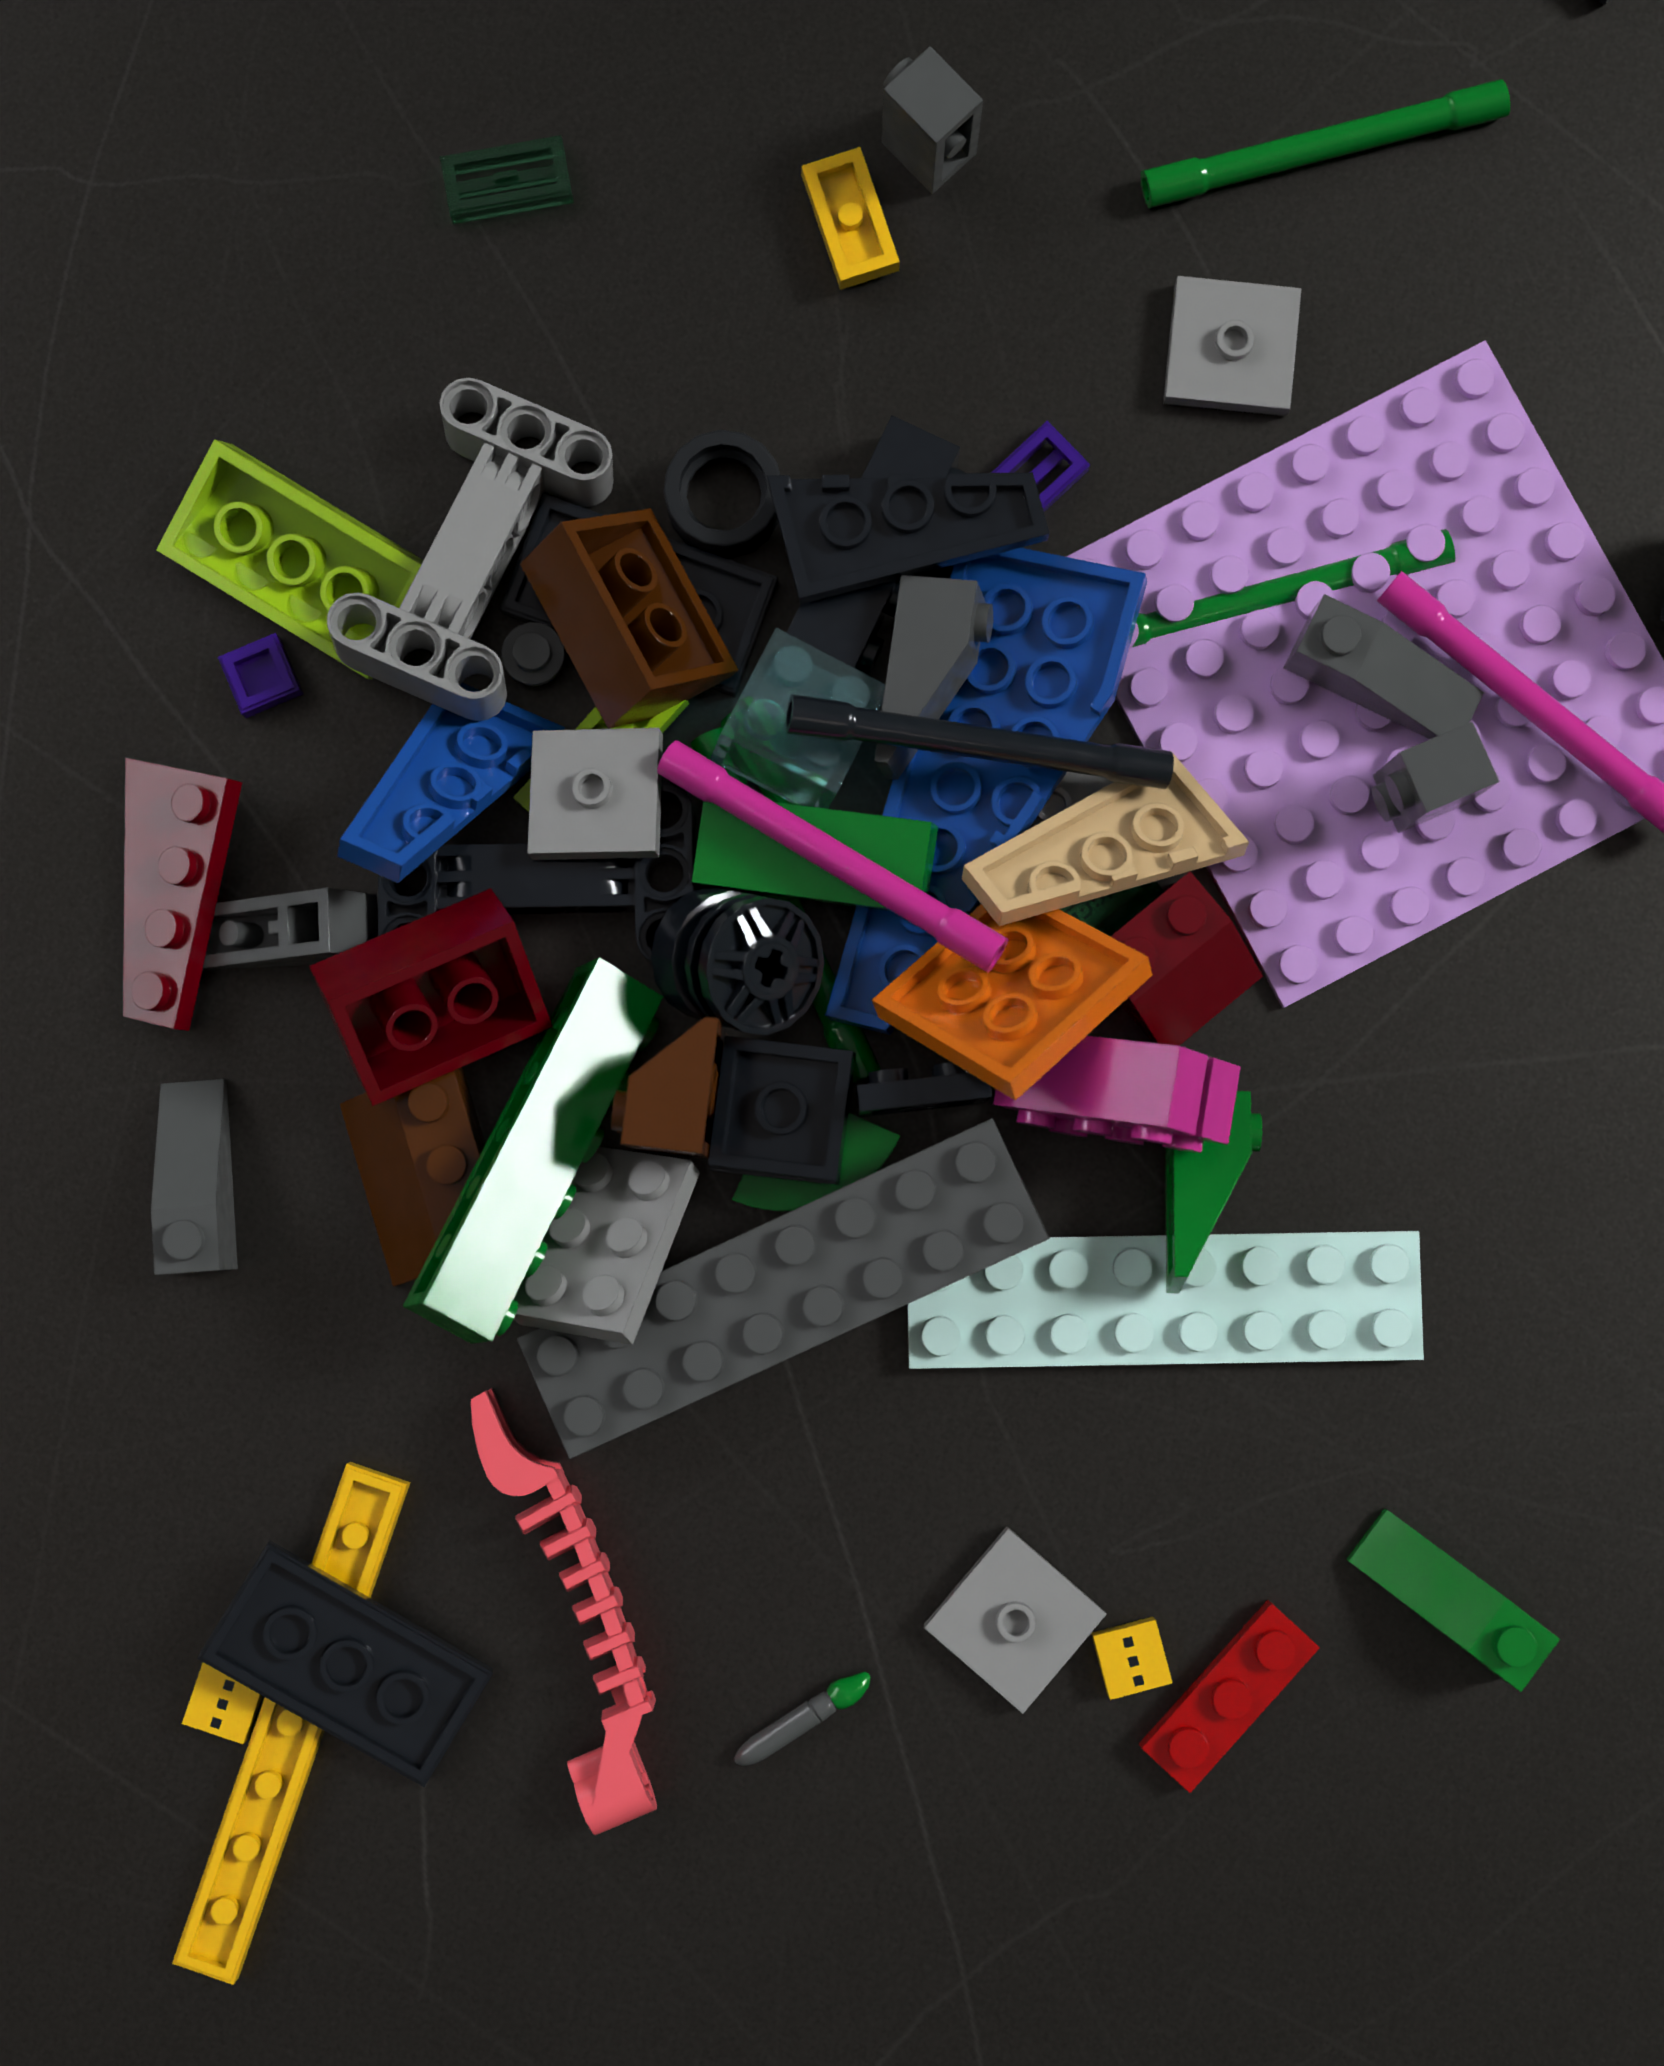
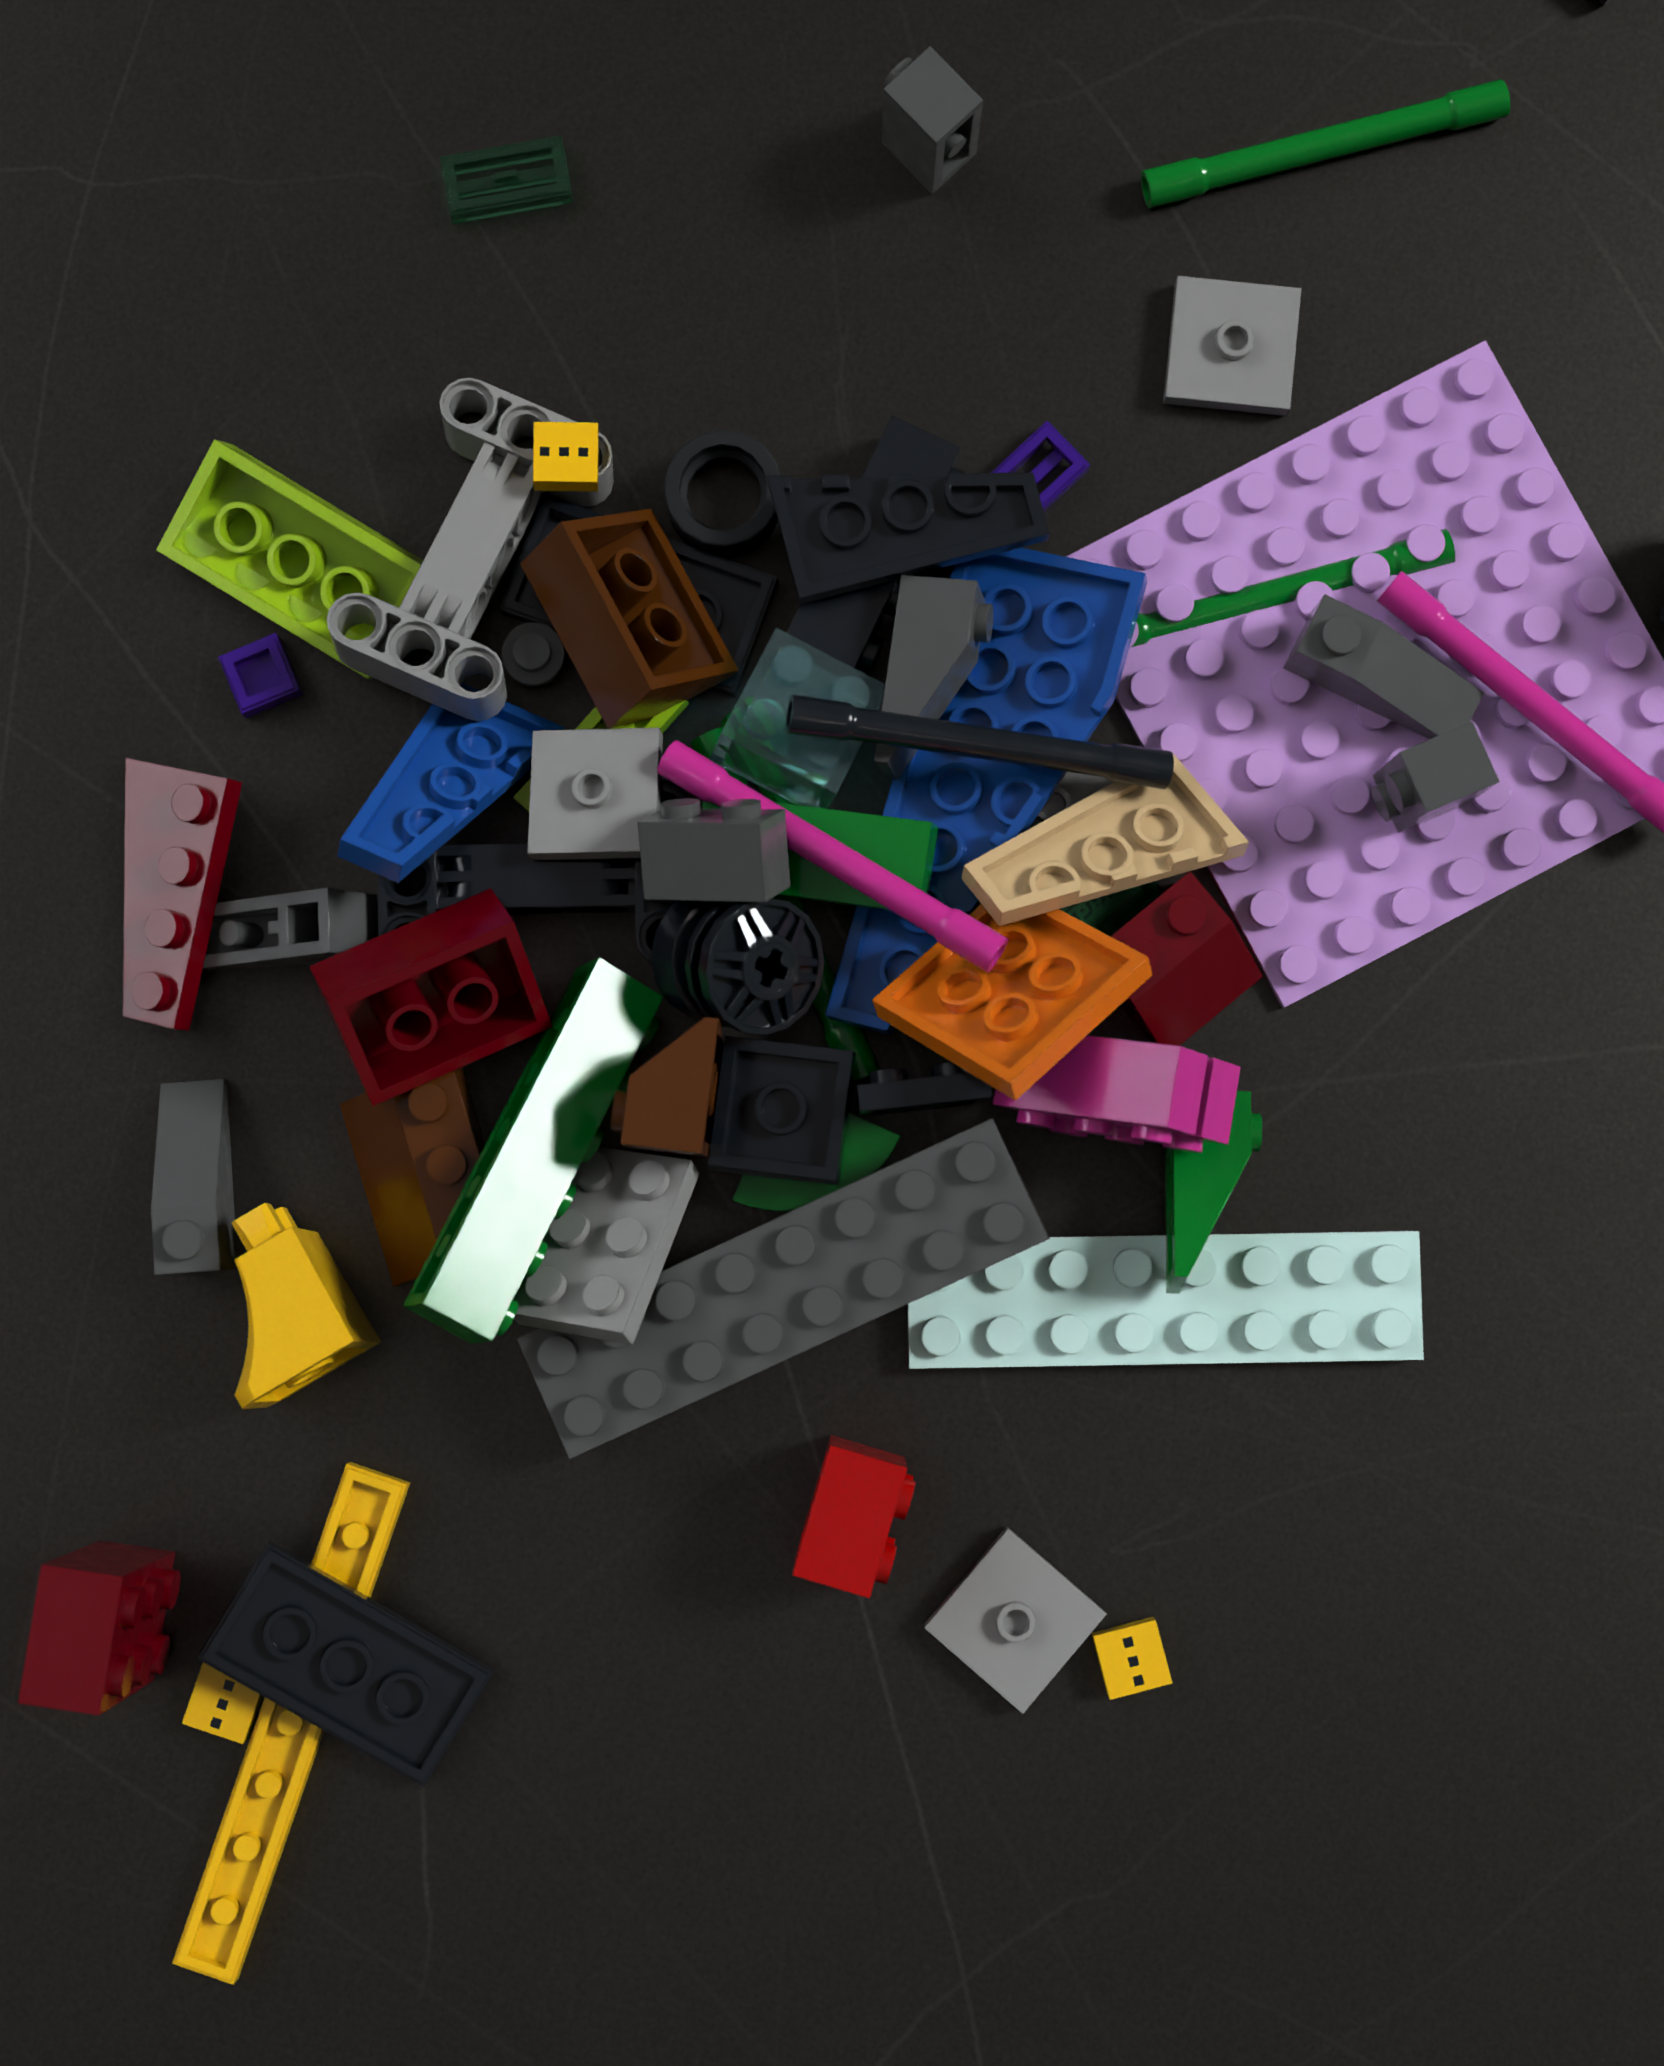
coral piece [471,1388,657,1835] -> none
dark grey piece [734,1672,871,1767] -> none
yellow plate [801,147,900,290] -> none
red plate [1139,1600,1320,1793] -> none
green slope [1346,1508,1560,1692] -> none
none -> dark red brick [18,1540,181,1716]
none -> yellow hips [232,1203,381,1409]
none -> yellow tile [533,422,599,492]
none -> dark grey brick [637,798,791,902]
none -> red brick [792,1435,916,1598]

